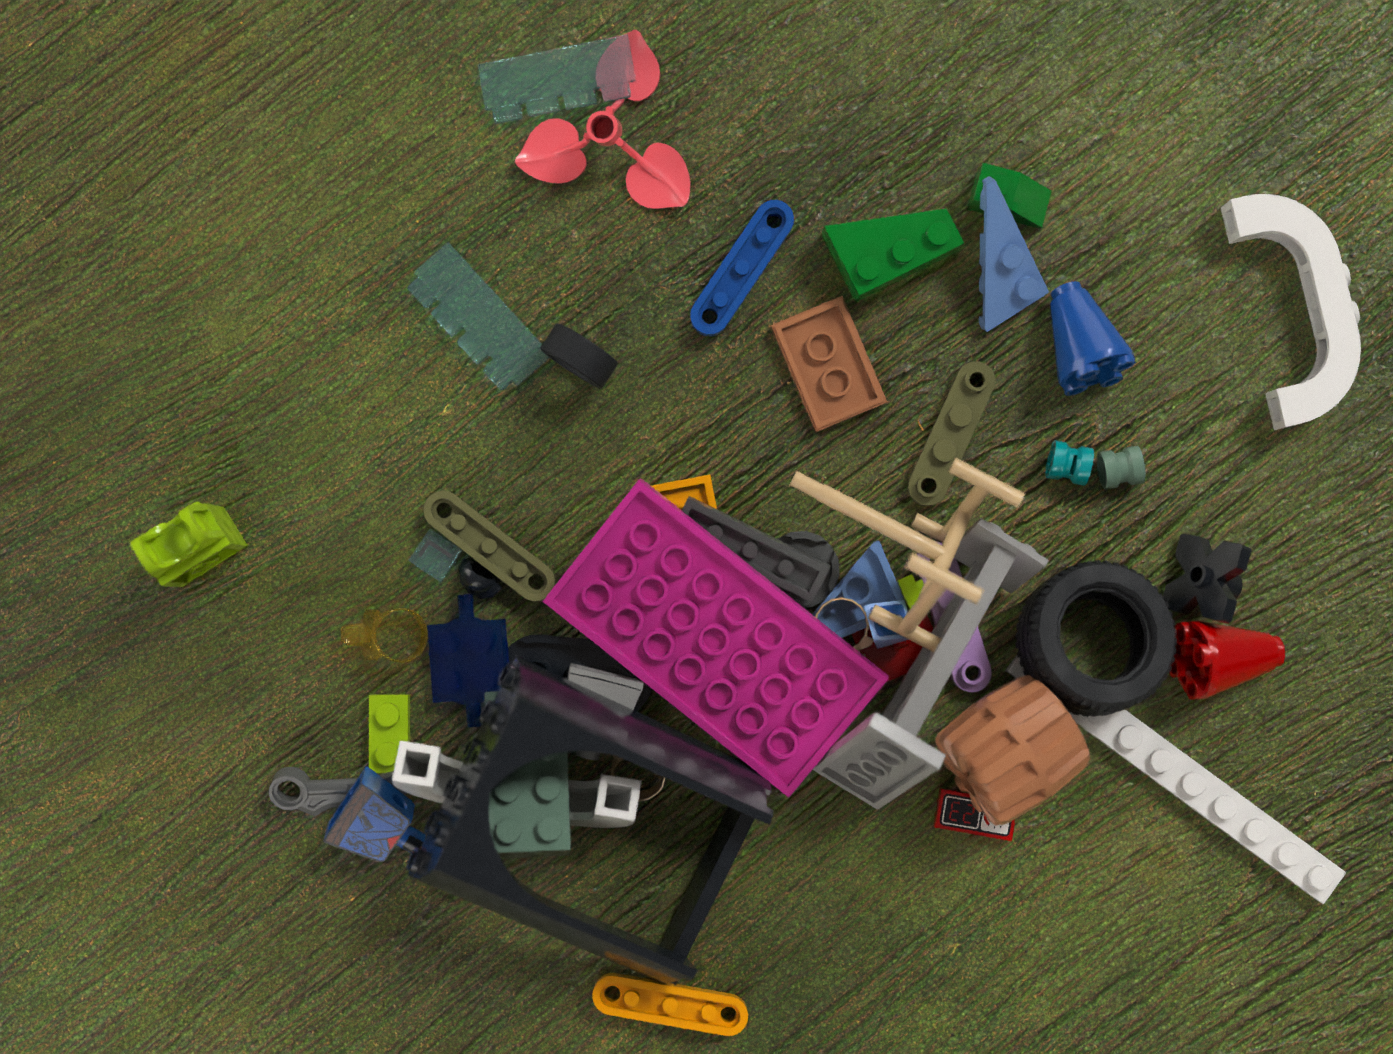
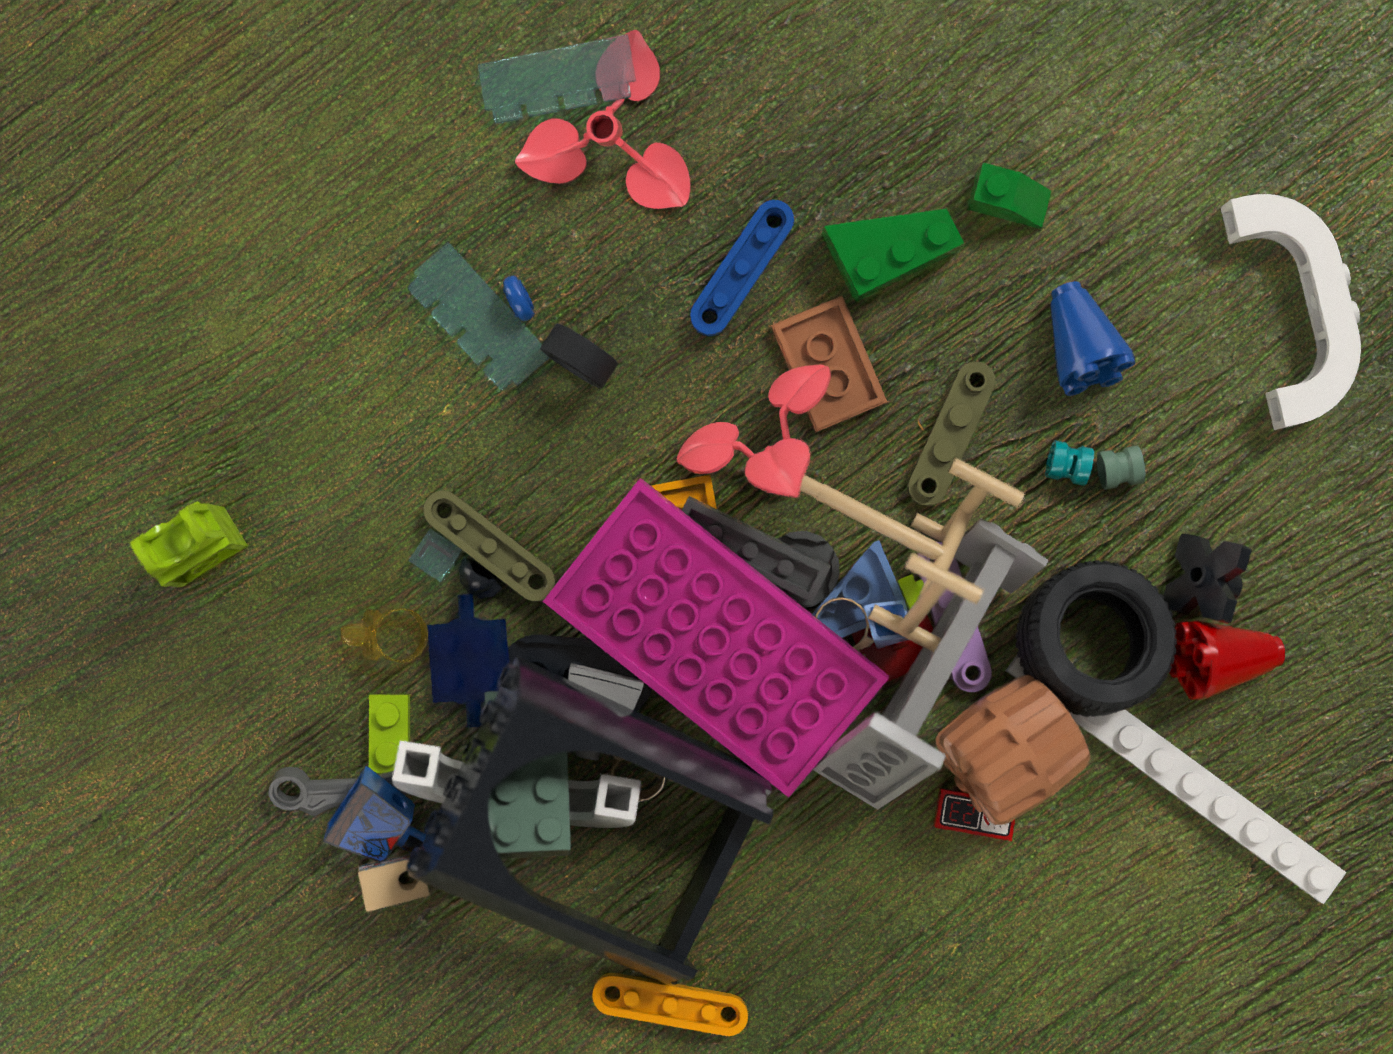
medium blue wing [979,176,1049,332] -> none
none -> tan torso [358,853,429,912]
none -> blue piece [503,276,535,321]
none -> coral plant [676,365,831,498]

